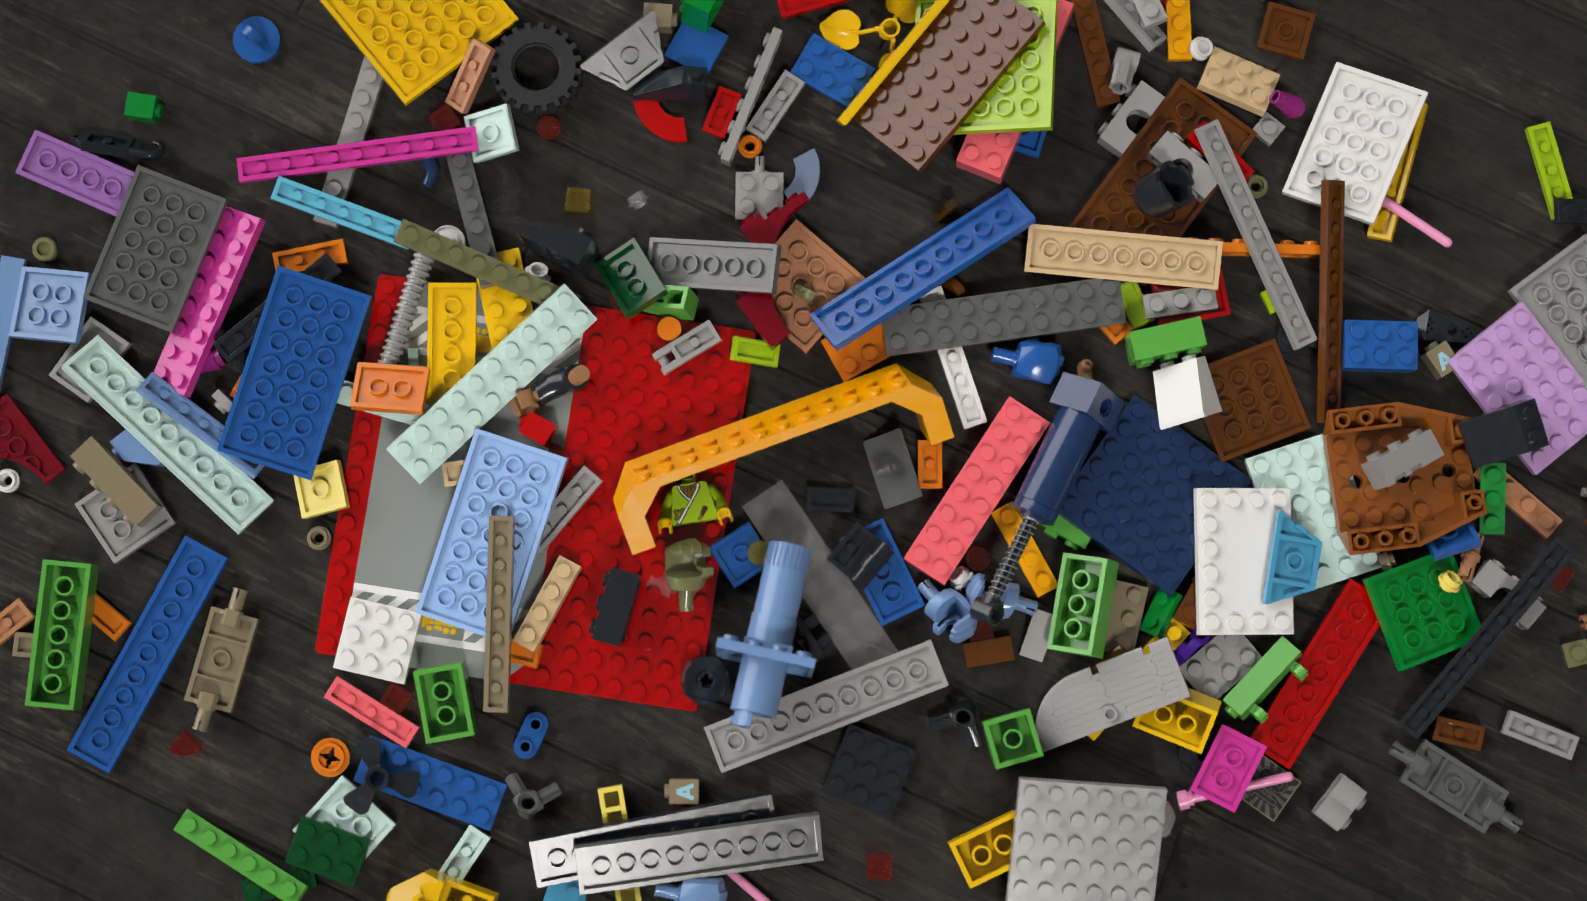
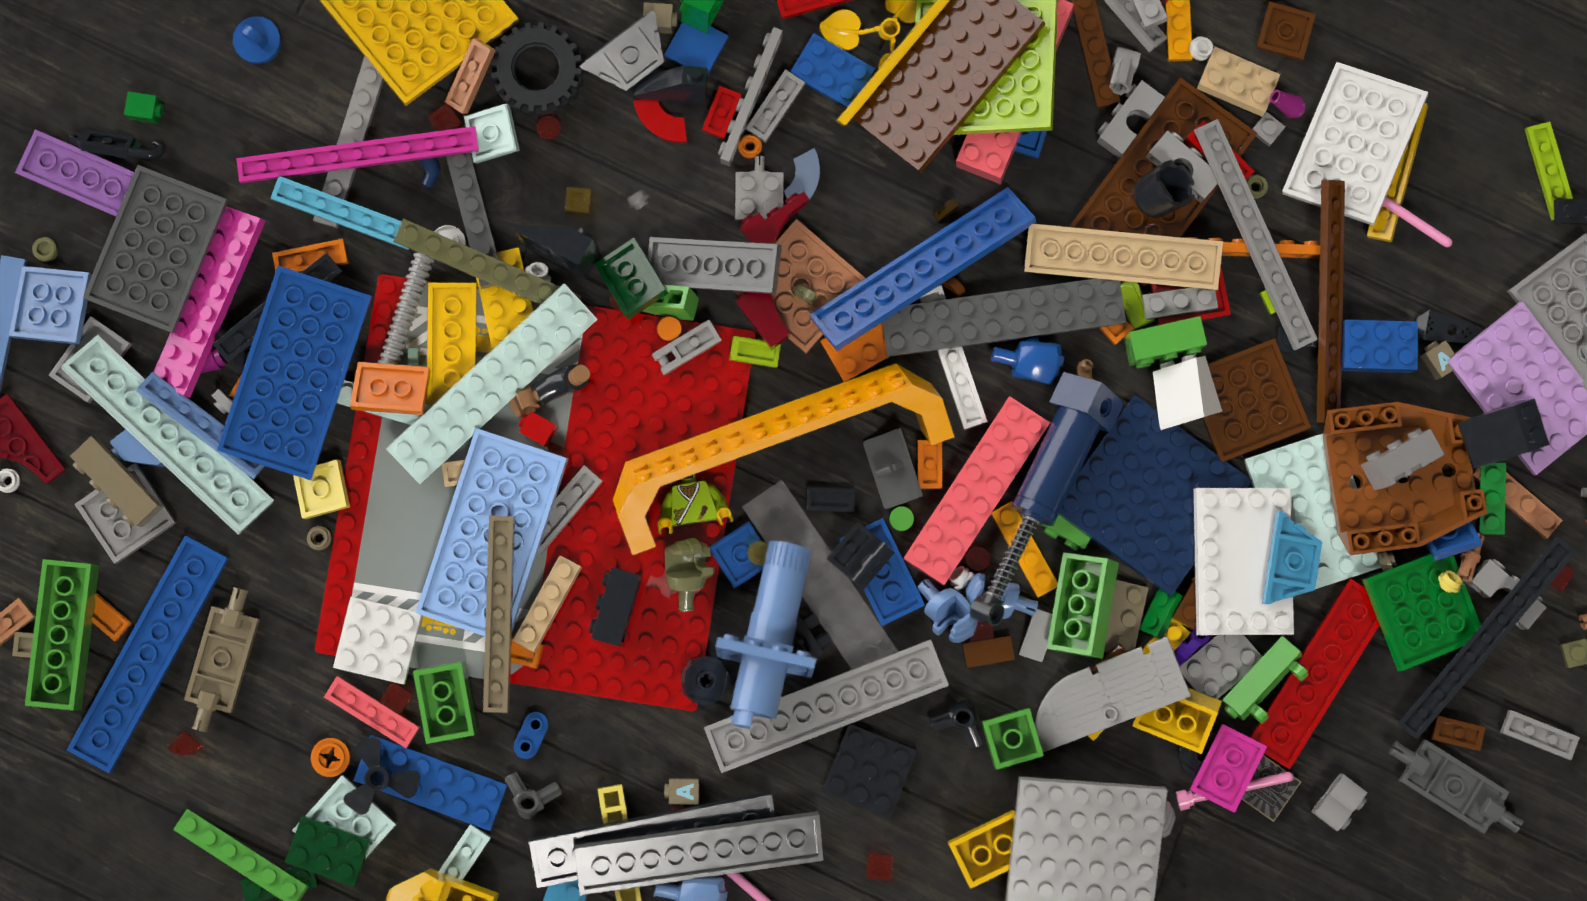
none -> bright green tile [889,507,914,531]

